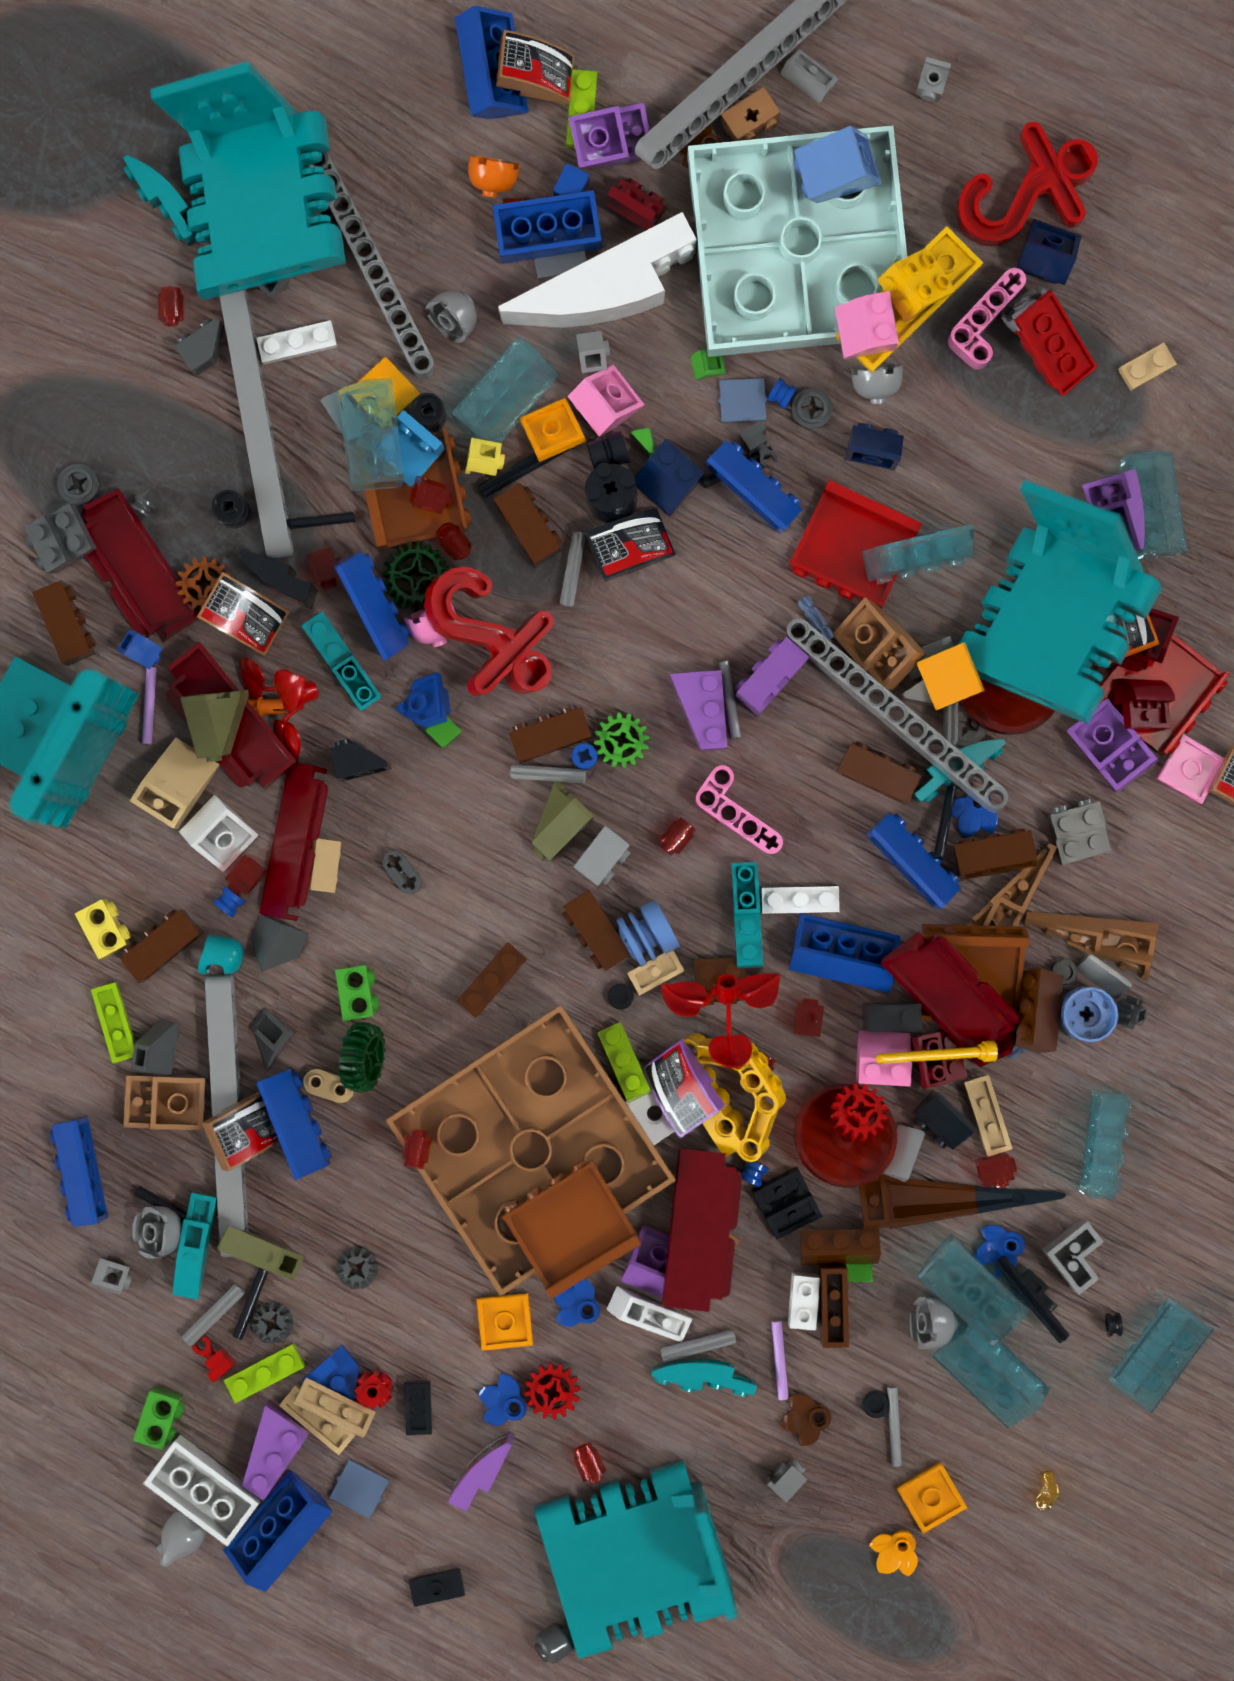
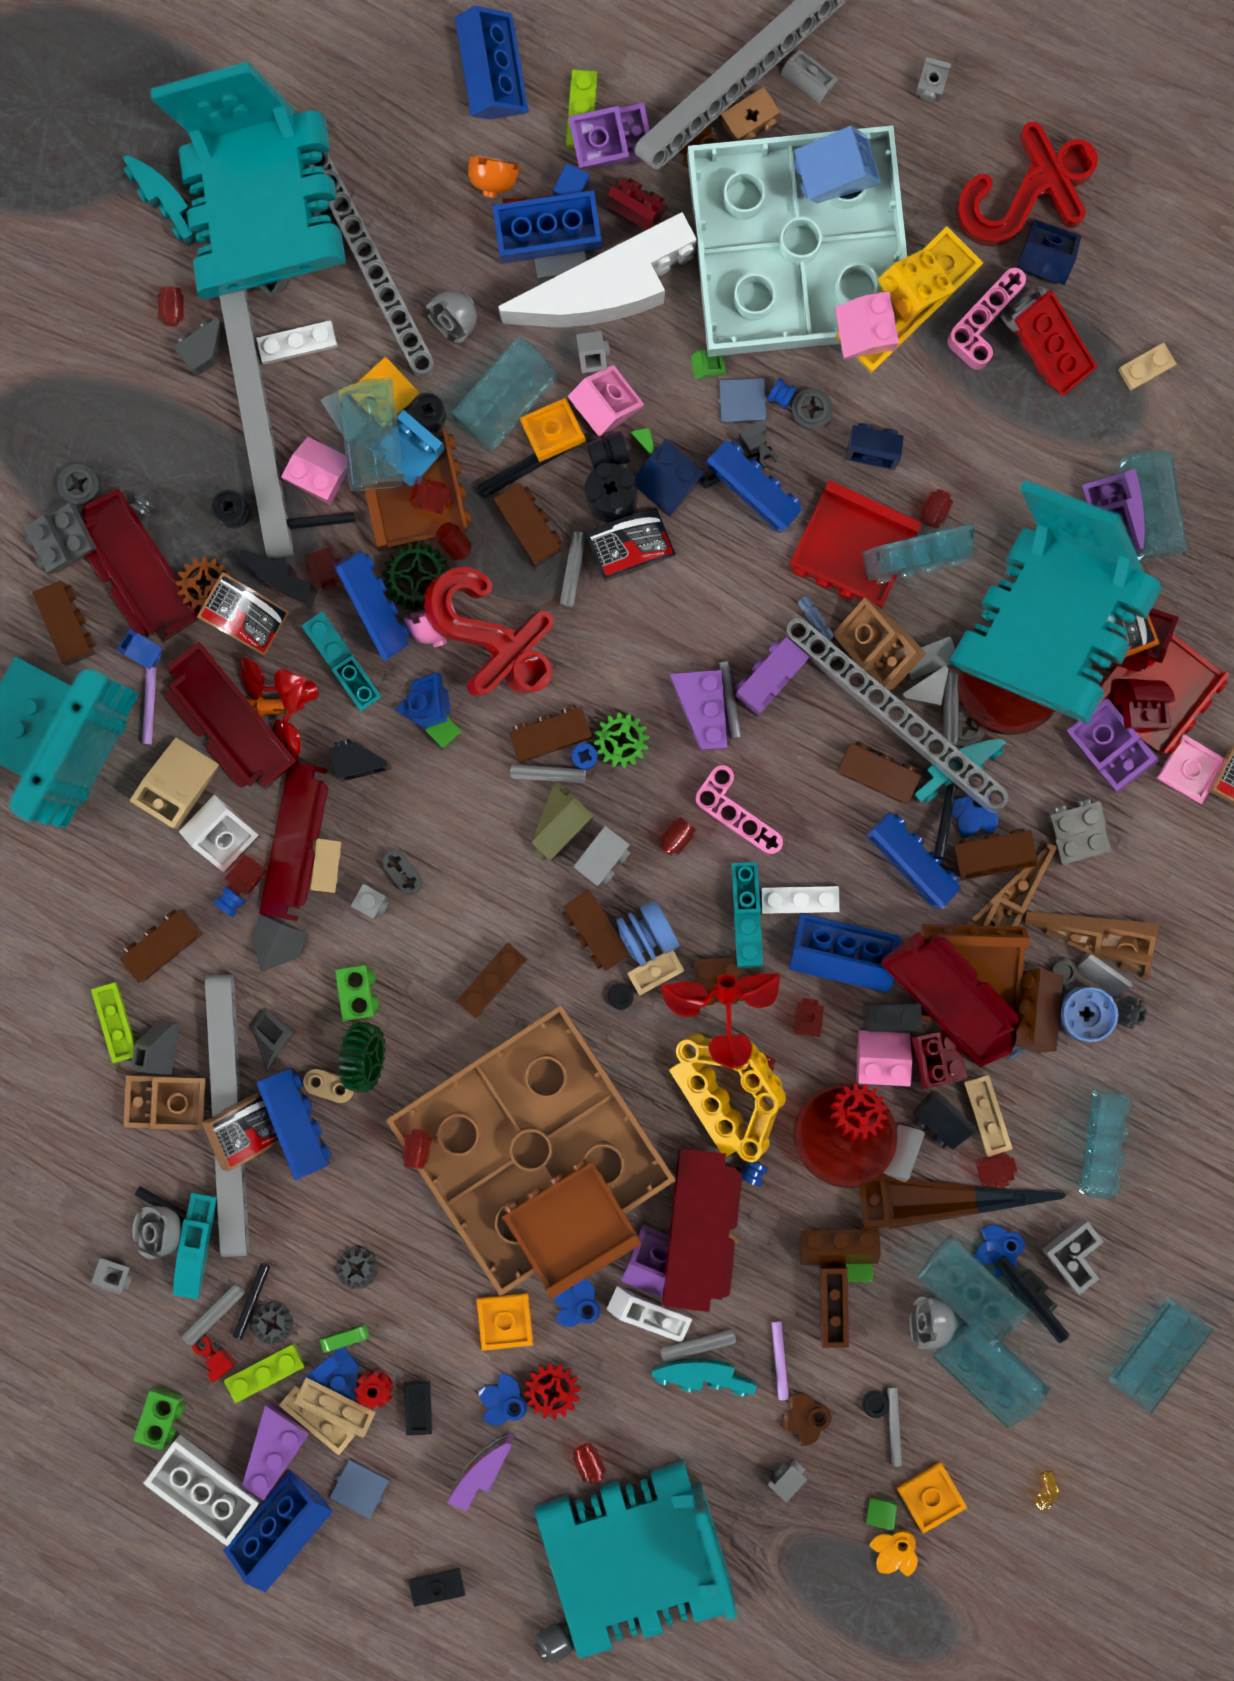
blue slope [50,1116,109,1227] -> none
light yellow brick [75,899,131,959] -> none
light grey piece [156,1511,207,1567] -> none
olive slope [181,690,249,762] -> none
teal helmet [198,935,244,975] -> none
olive slope [217,1225,304,1281] -> none
light yellow brick [465,438,505,476] -> none
slope [496,30,574,104] -> none
lime plate [598,1022,652,1103] -> none
white brick [625,1092,675,1145] -> none
slope [643,1039,725,1138] -> none
black slope [752,1167,823,1240] -> none
white brick [788,1271,820,1330] -> none
light grey cylinder [851,363,903,404] -> none
yellow piece [875,1041,998,1064] -> none
light orange tile [917,642,985,710] -> none
black bush [1105,1312,1123,1337] -> none
none -> bright pink slope [281,437,354,505]
none -> bright green beam [319,1324,370,1352]
none -> light grey brick [351,884,389,919]
none -> bright green slope [866,1497,897,1530]
none -> clear red brick [920,489,954,529]

